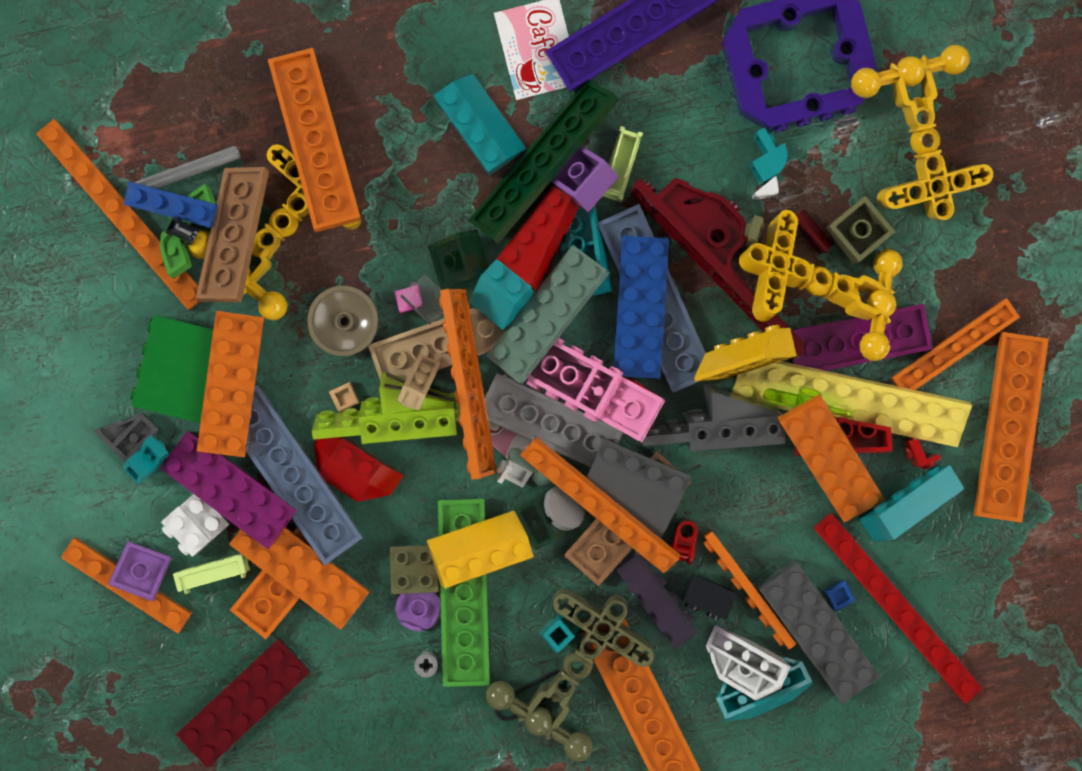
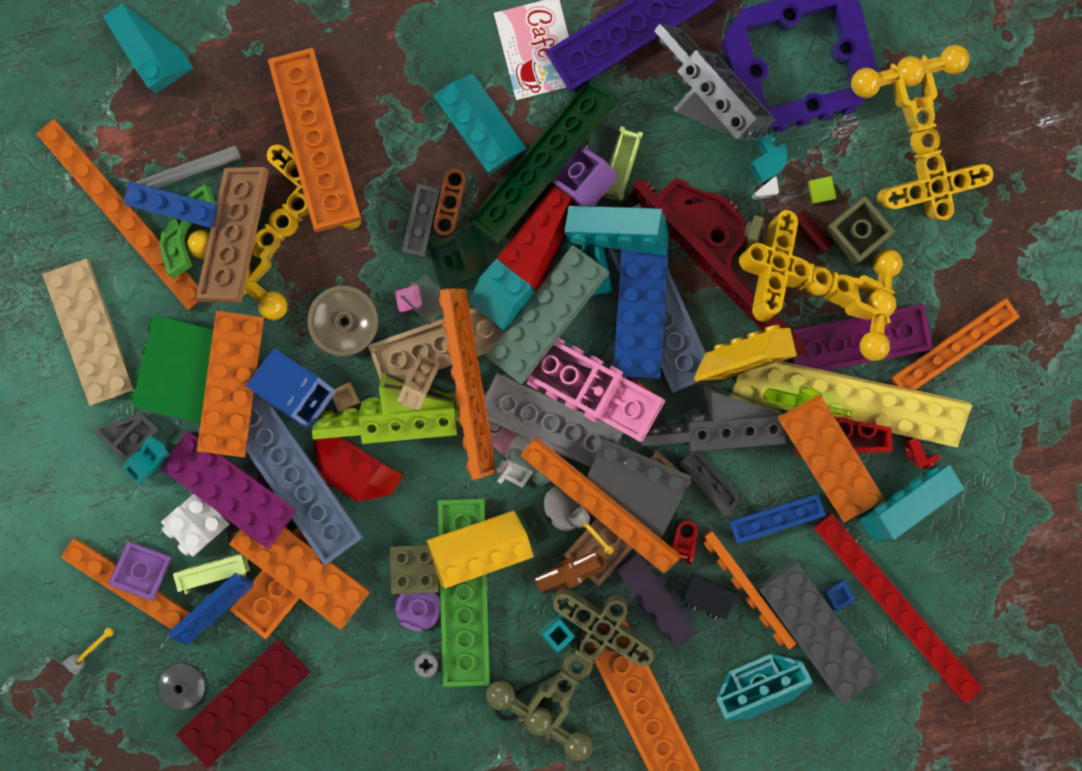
black bush [166,216,198,246] -> none
white wedge [706,625,791,700] -> none
orange plate [973,332,1049,523] -> none
none -> tan plate [42,259,135,406]
none -> hinge [63,628,114,675]
none -> teal wedge [103,3,194,94]
none -> dark grey dish [158,663,205,710]
none -> blue plate [168,573,254,645]
none -> blue slope [246,348,336,429]
none -> dark grey plate [402,184,440,258]
none -> dark orange beam [434,168,466,238]
none -> dark orange piece [535,550,606,595]
none -> teal wedge [565,206,670,256]
none -> hinge [569,507,614,554]
none -> dark grey wedge [654,24,776,140]
none -> dark grey plate [679,451,741,516]
none -> blue plate [729,493,826,544]
none -> lime tile [808,176,836,204]

